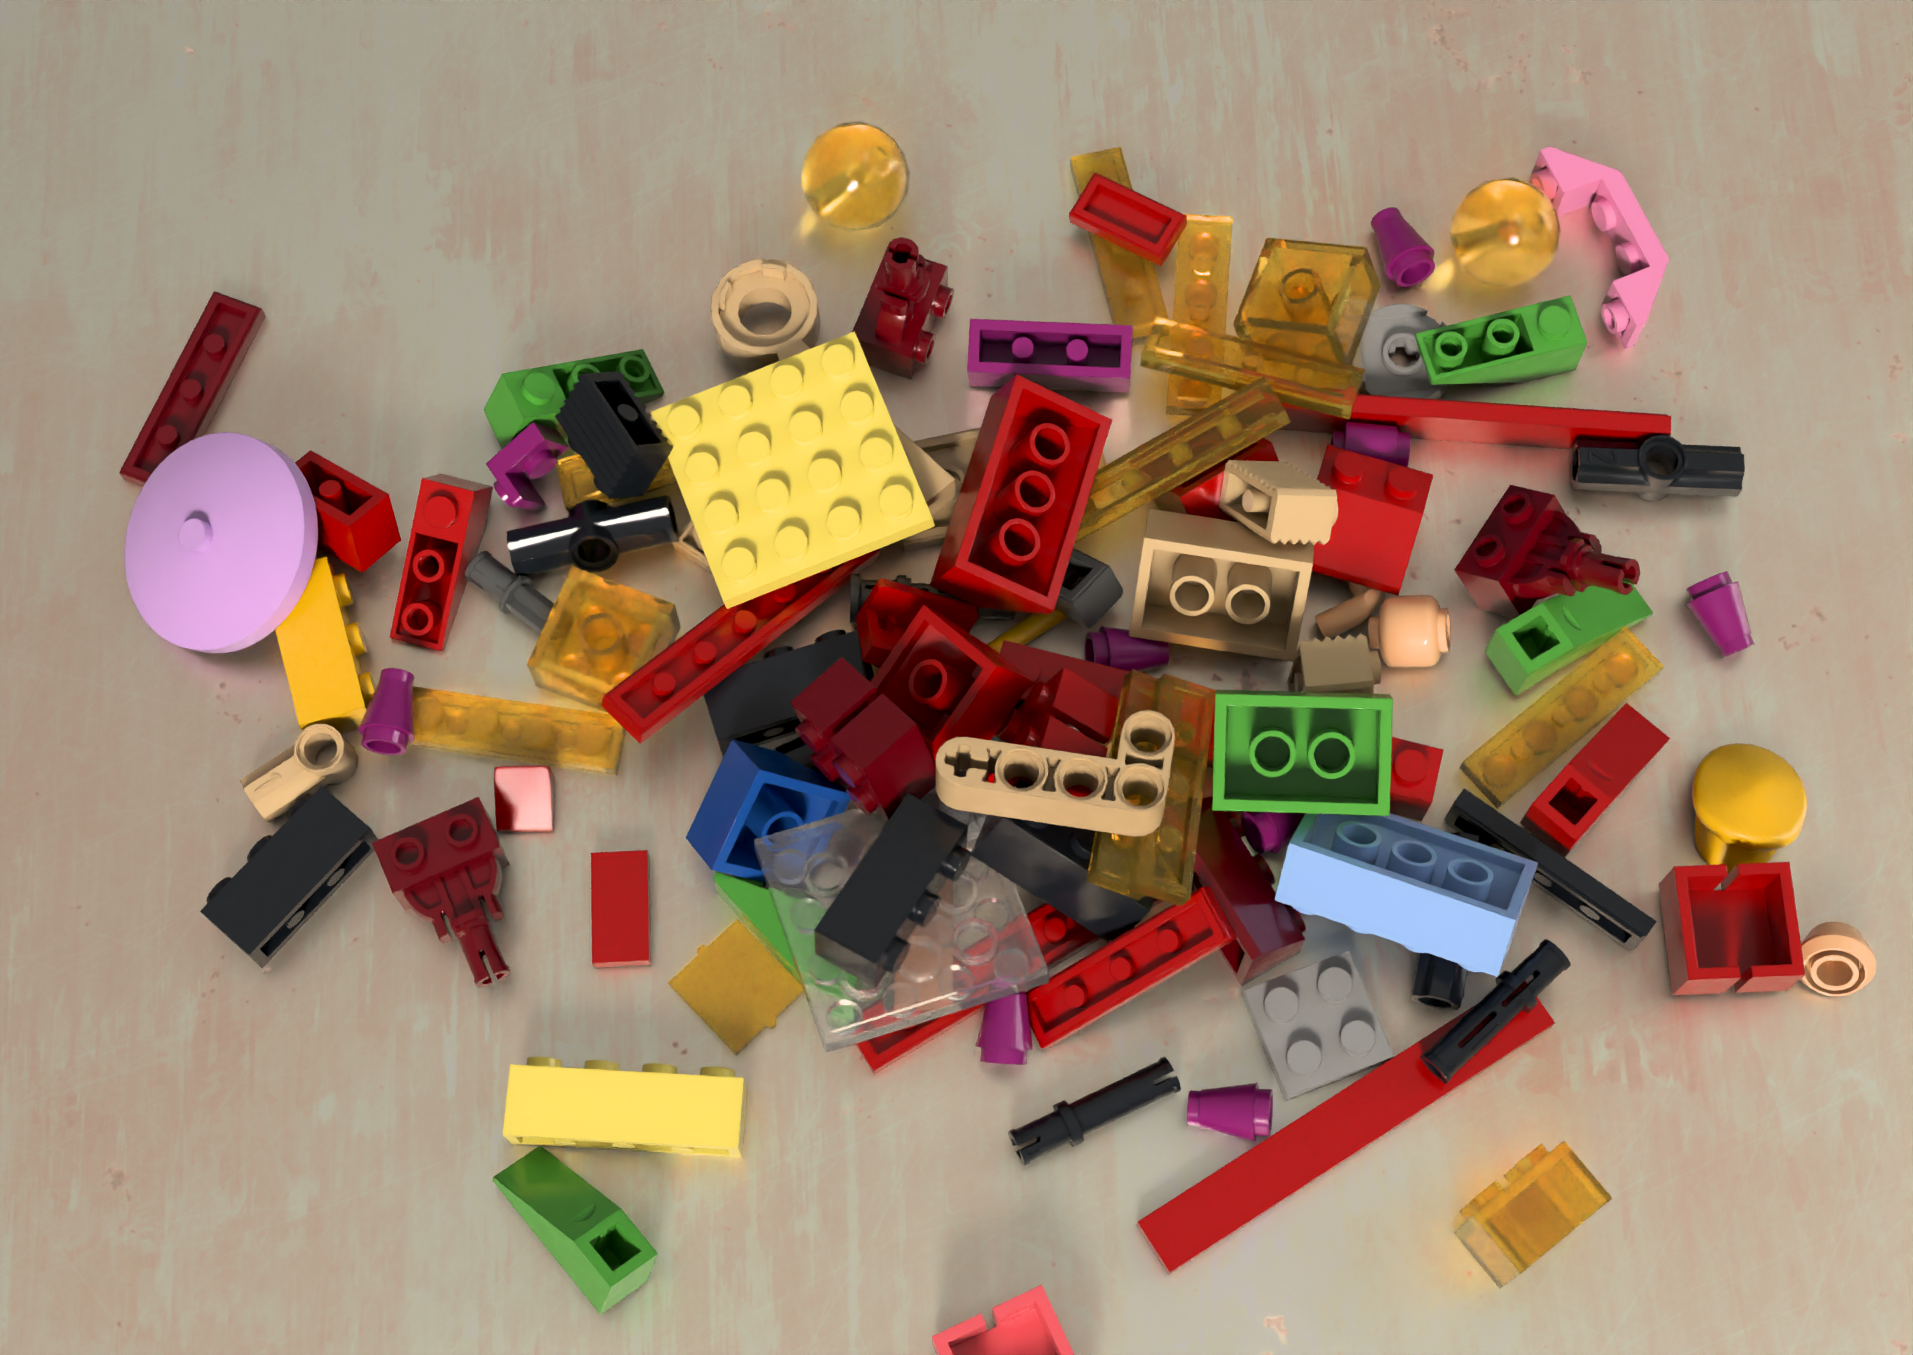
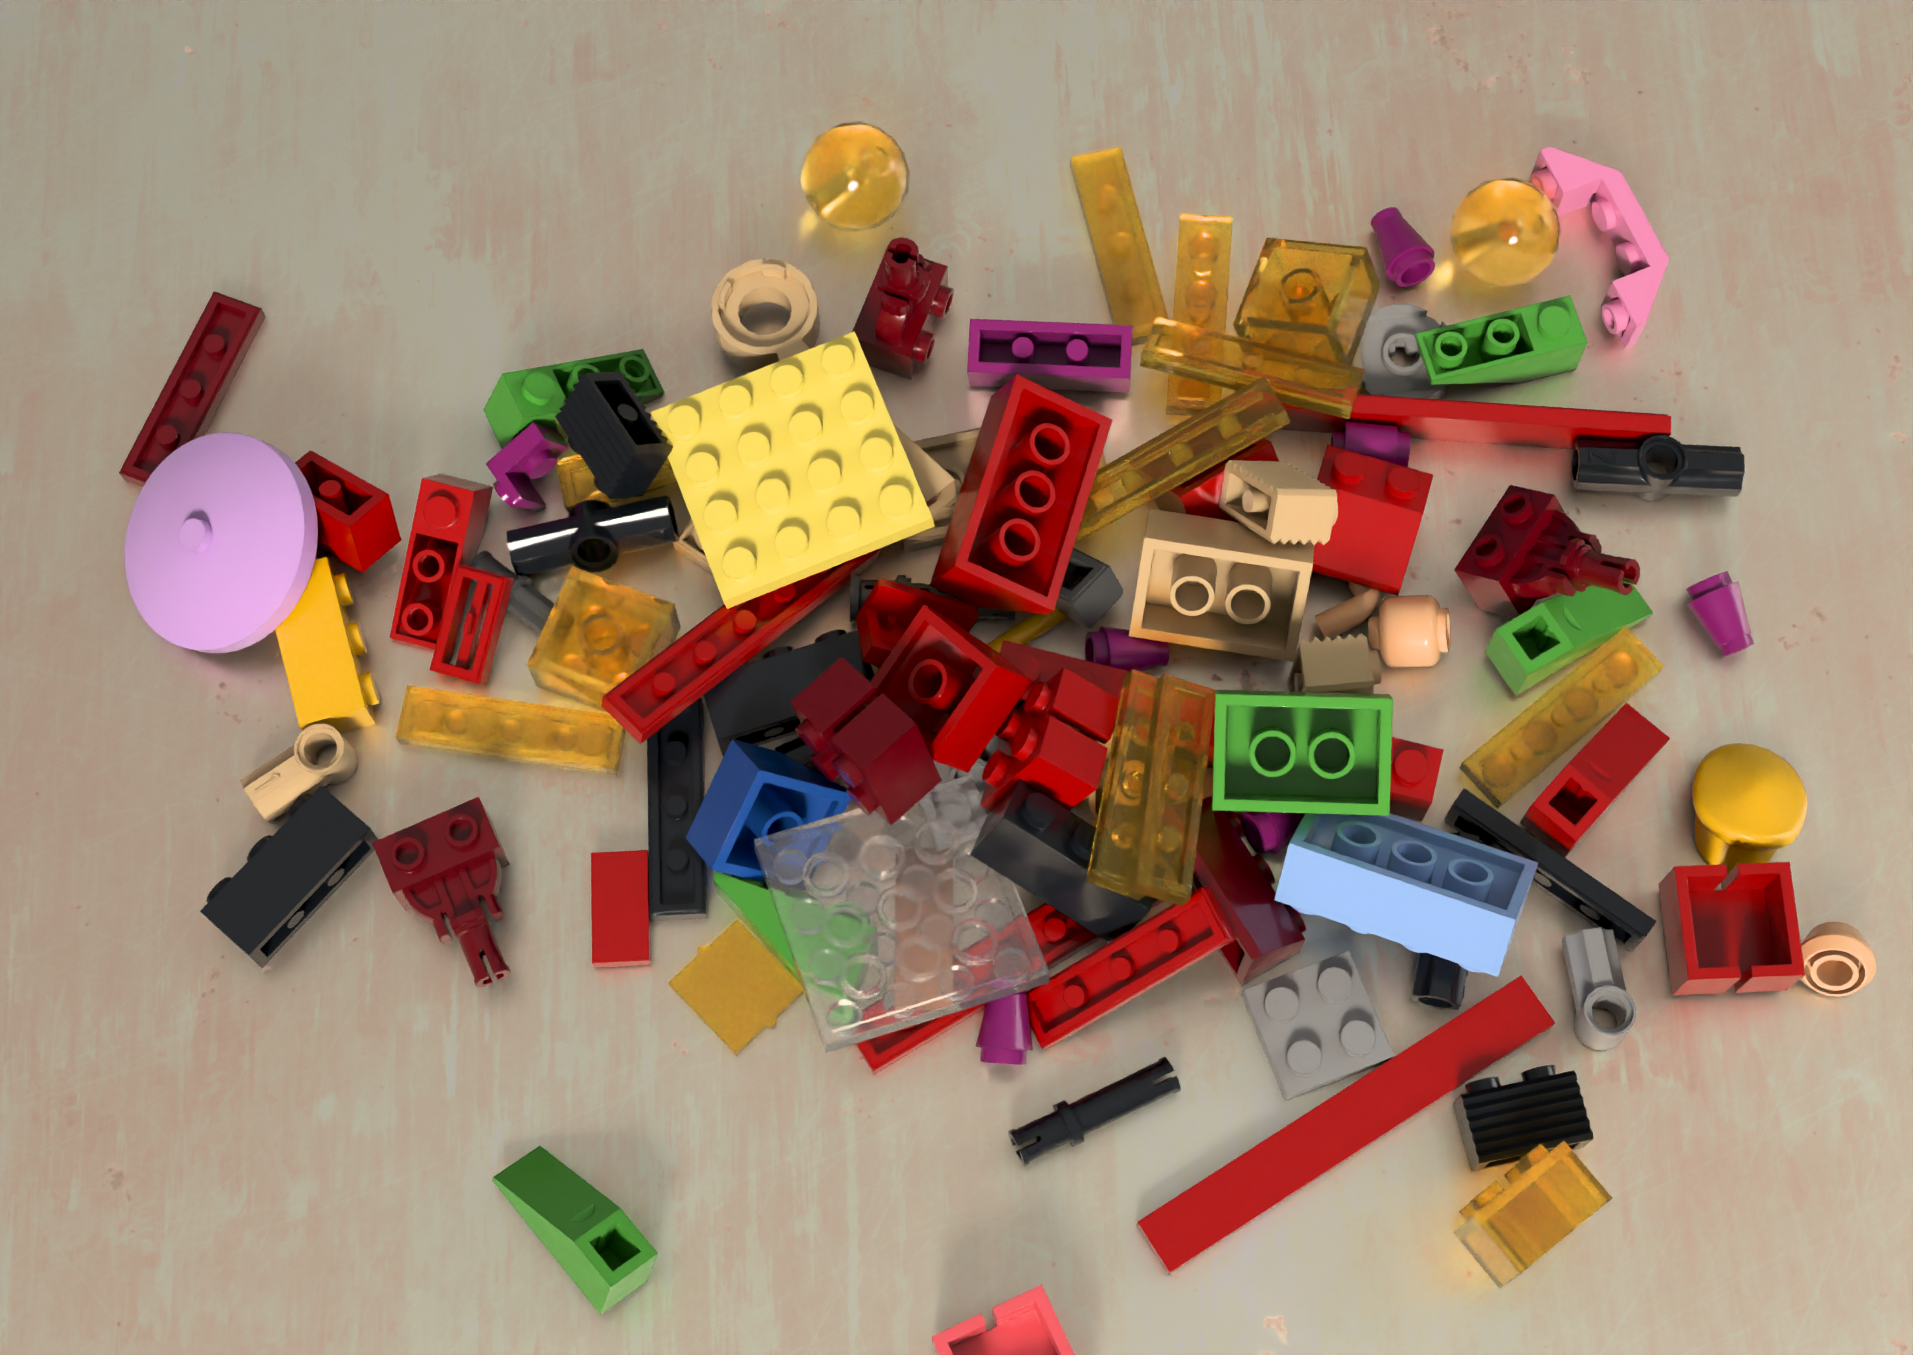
magenta cone [358,668,415,755] -> none
slope [494,766,555,832] -> none
light yellow brick [502,1057,748,1158] -> none
black brick [814,793,971,988] -> none
tan beam [936,710,1175,836] -> none
red tile [1069,172,1187,266] -> none
magenta cone [1187,1083,1273,1141] -> none
black pin [1420,939,1571,1084] -> none
none -> red tile [429,563,515,685]
none -> black tile [647,698,708,921]
none -> black brick [1453,1065,1593,1171]
none -> light grey piece [1562,927,1636,1051]

